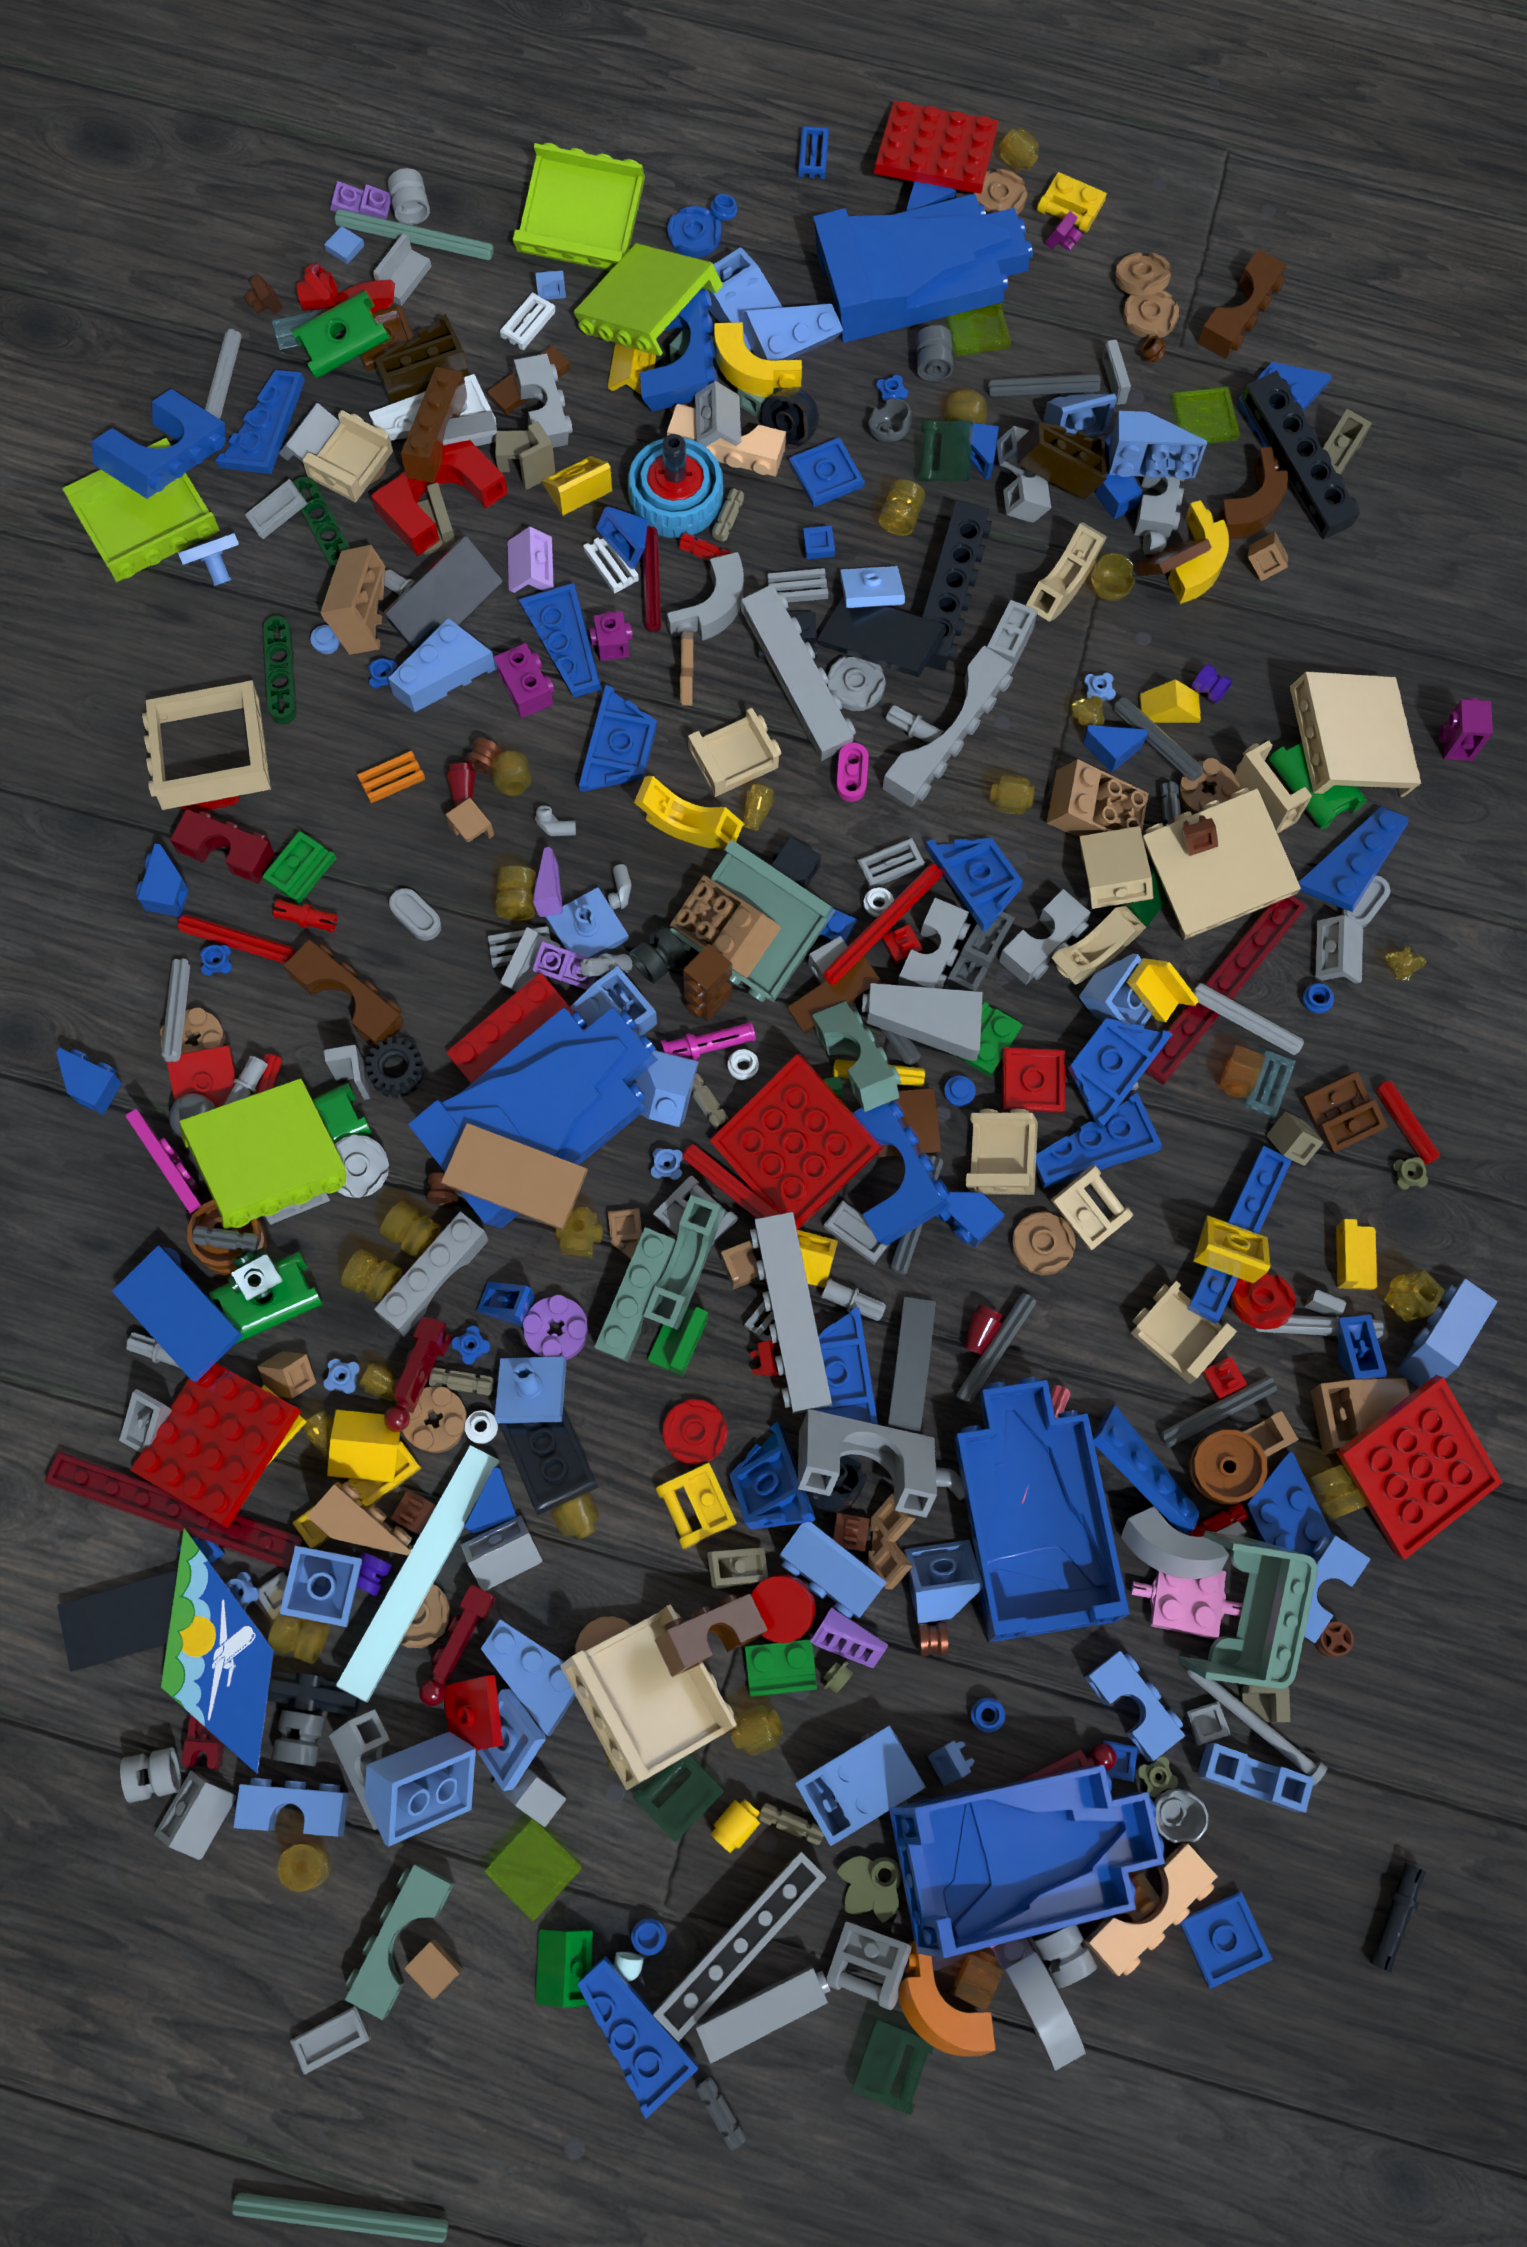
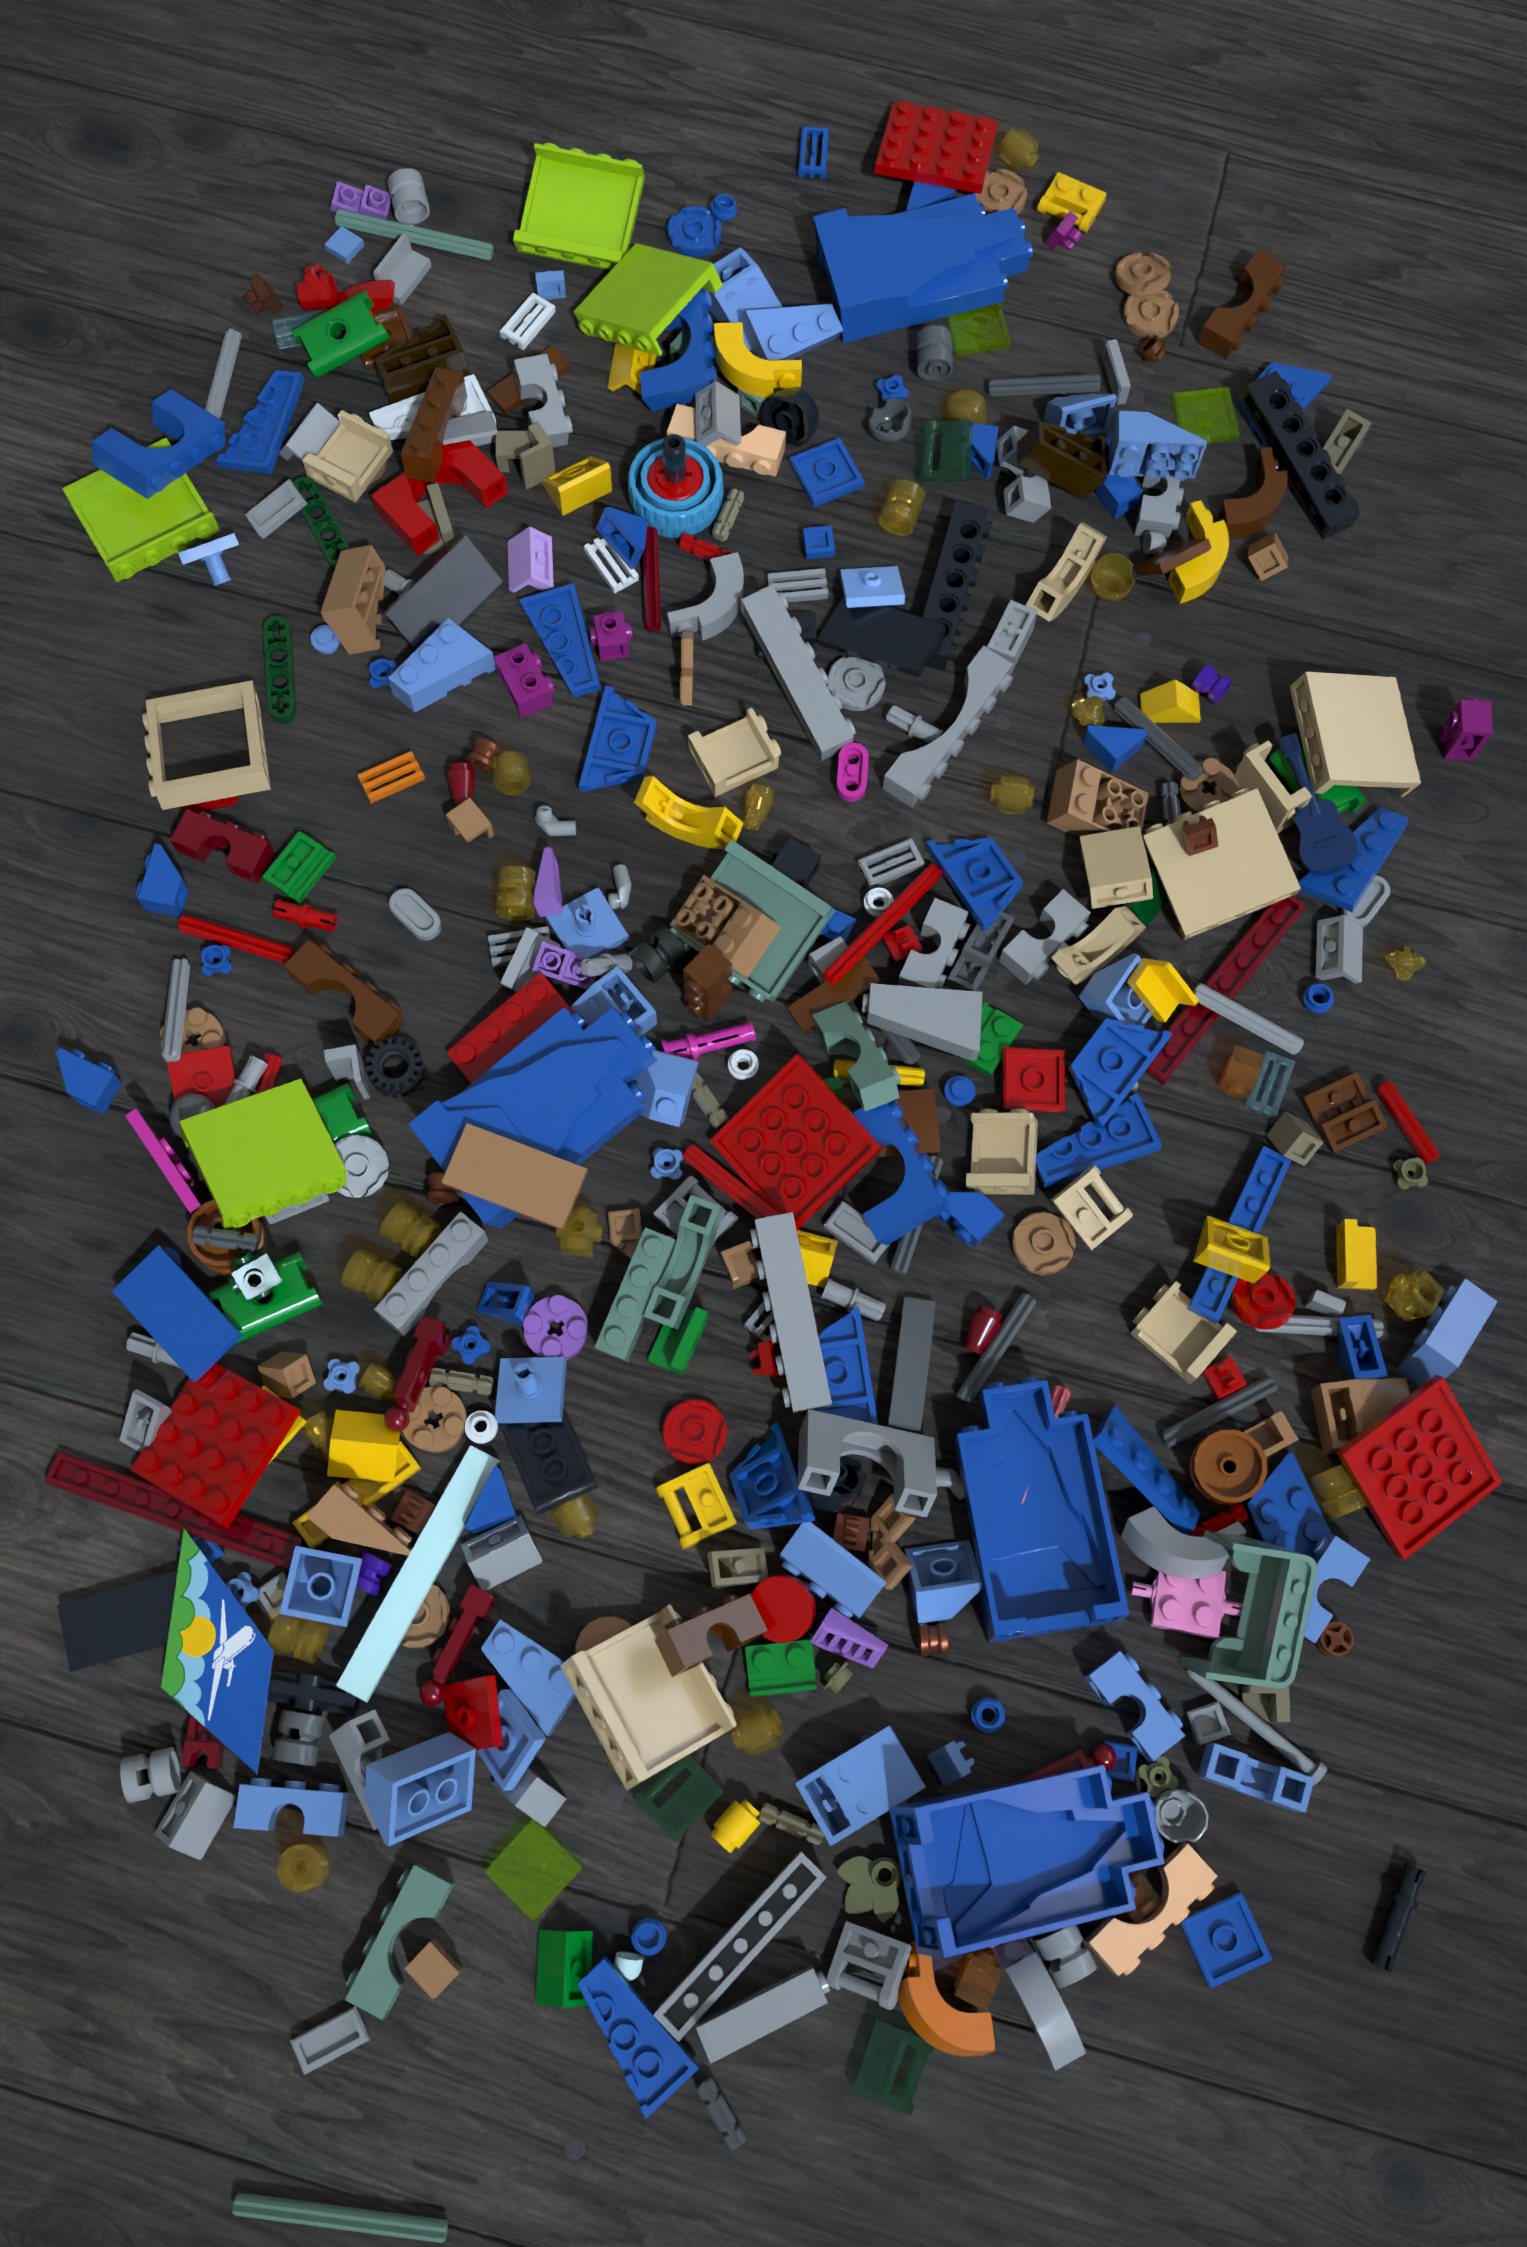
none -> dark blue piece [1278,733,1357,876]

